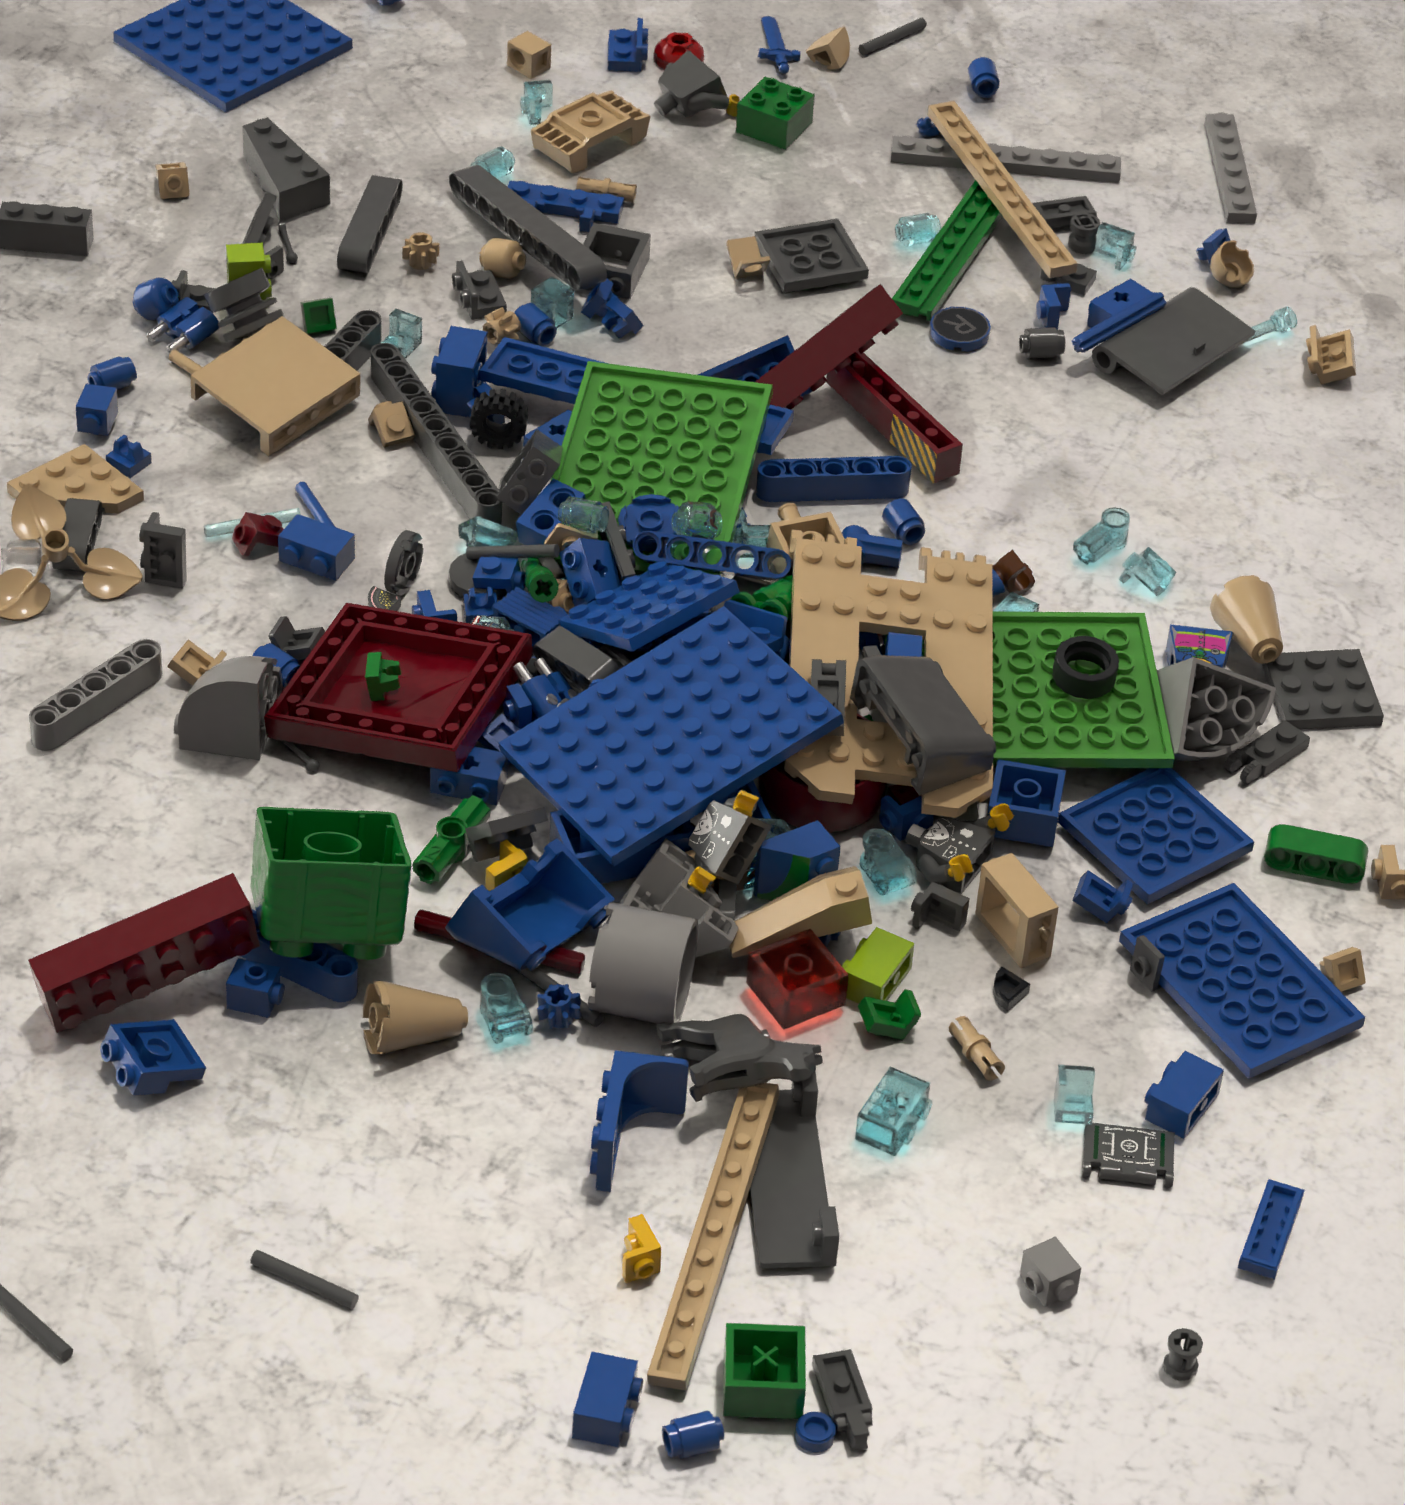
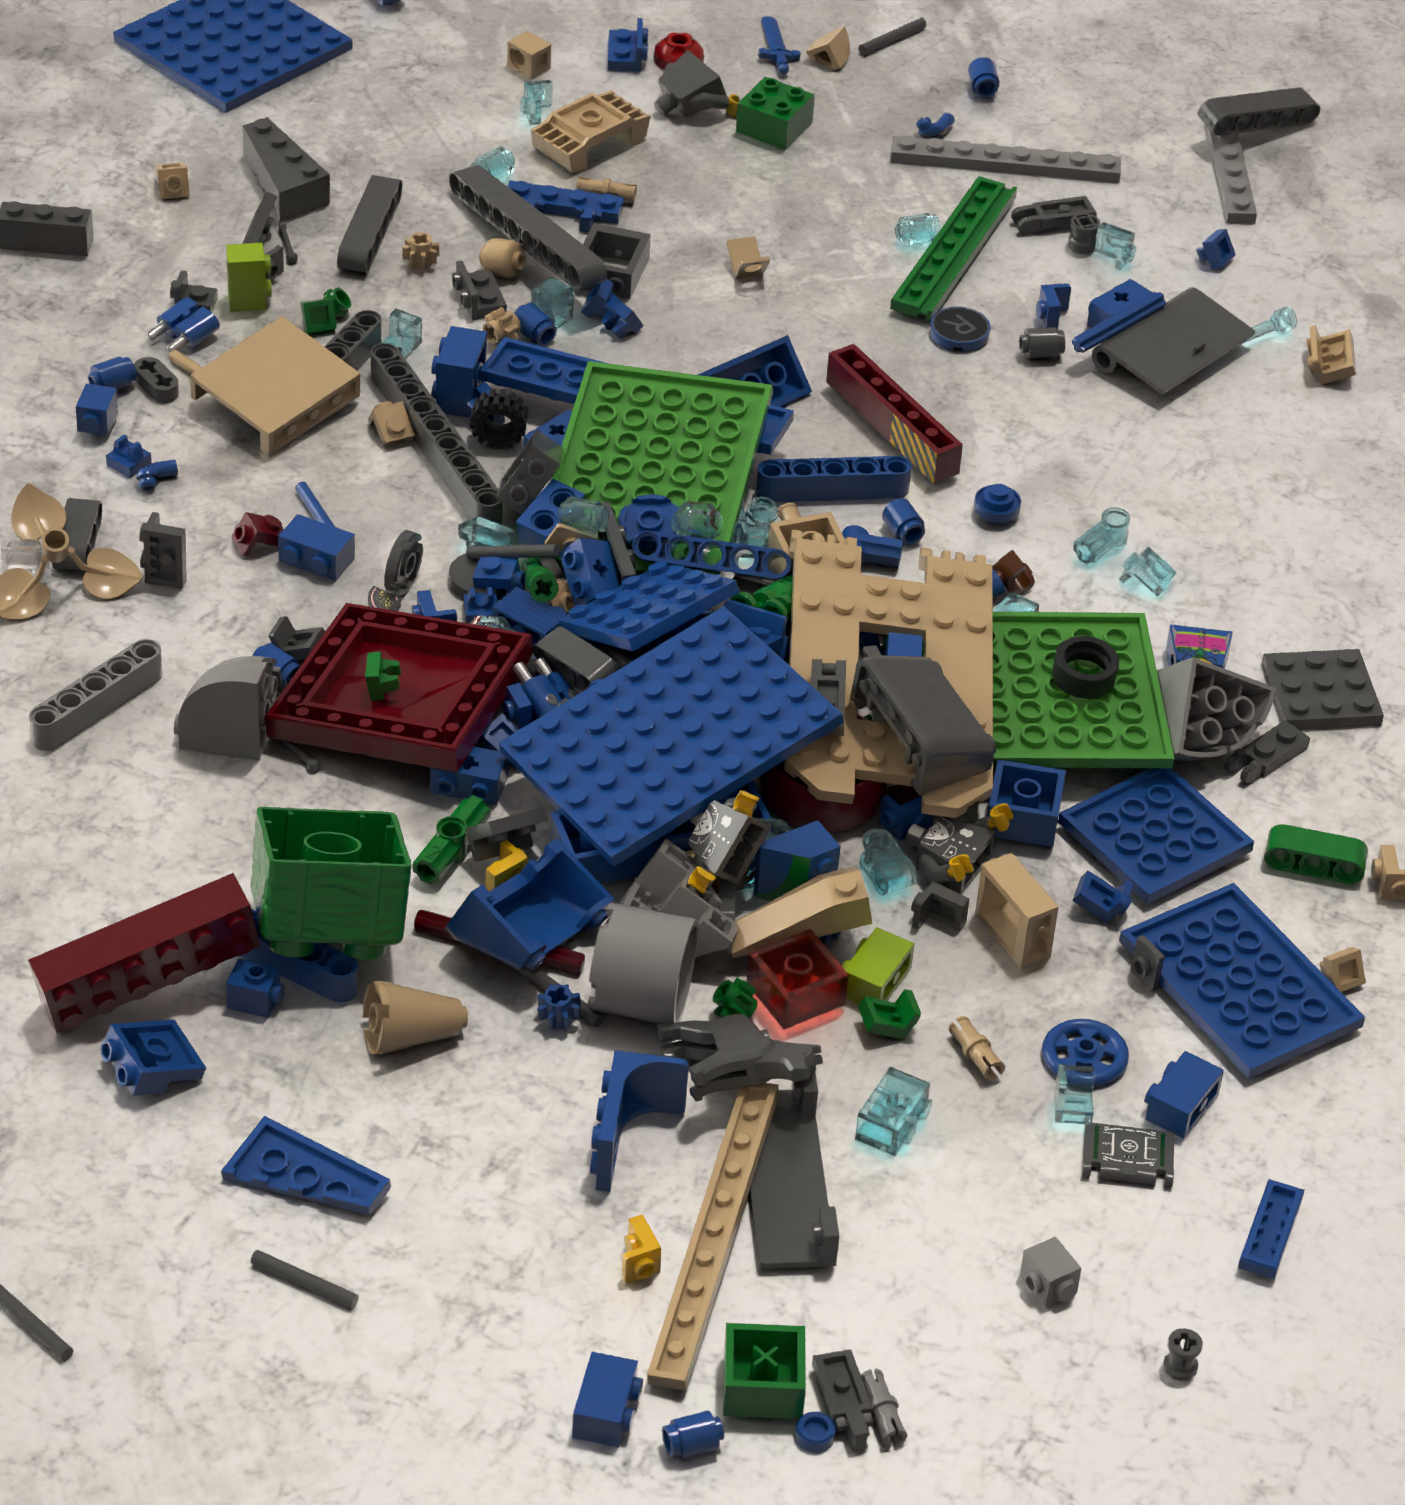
tan plate [7,444,144,514] -> none
blue head [133,277,179,320] -> none
tan bracket [167,639,227,686] -> none
dark grey wheel [203,268,284,342] -> none
clear light blue bar [204,508,301,538] -> none
clear light blue piece [480,973,533,1044] -> none
dark grey plate [755,218,869,293] -> none
dark red brick [755,284,903,410] -> none
tan plate [927,101,1078,278] -> none
black tile [993,966,1030,1012] -> none
dark grey plate [1040,264,1097,296] -> none
tan hair [1210,240,1254,288] -> none
tan cone [1210,575,1283,664] -> none
none -> dark grey beam [134,357,179,402]
none -> blue arm [136,459,178,490]
none -> blue wing [221,1116,391,1216]
none -> green plate [323,288,351,317]
none -> green gear [713,977,758,1018]
none -> clear light blue plate [746,497,778,526]
none -> light grey pin [861,1369,907,1447]
none -> blue plate [974,483,1021,523]
none -> blue plate [1042,1019,1129,1087]
none -> dark grey beam [1198,87,1321,136]

